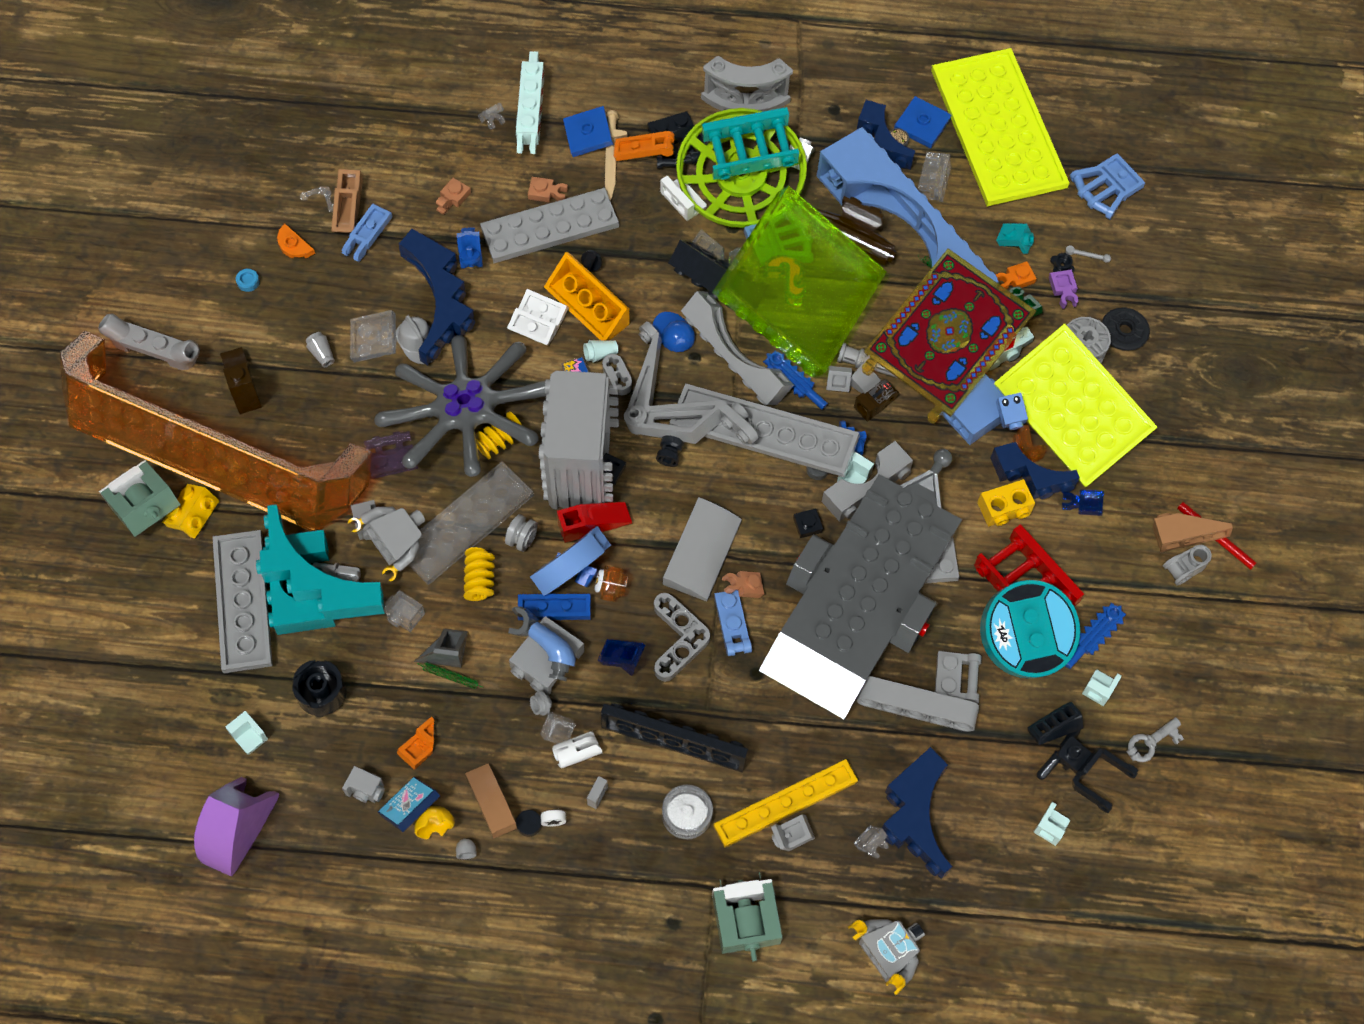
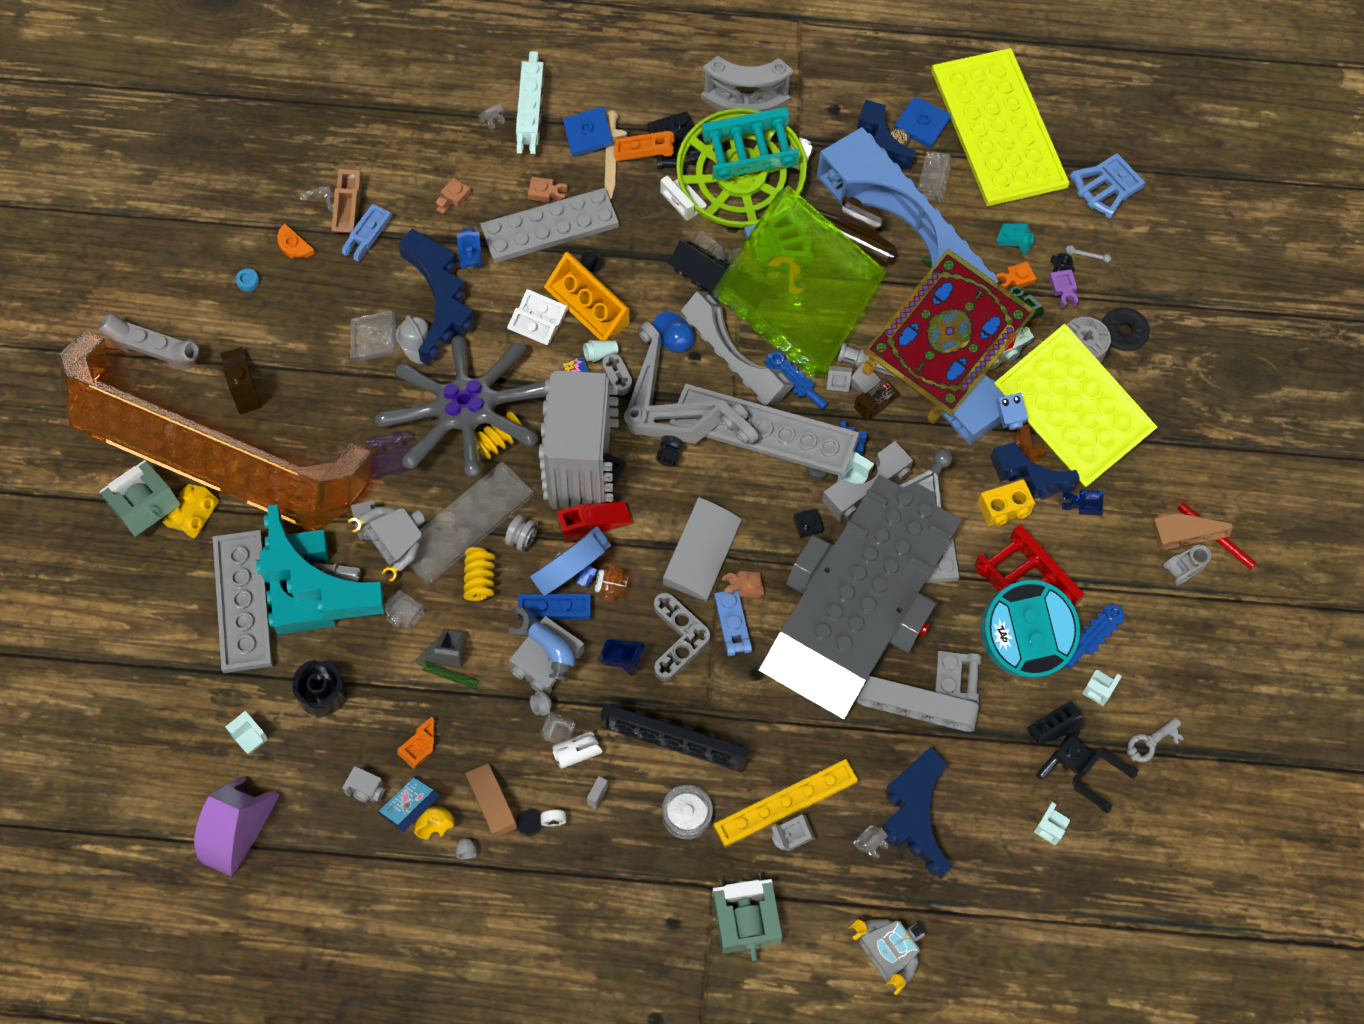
light grey cone [306,332,335,367] -> none

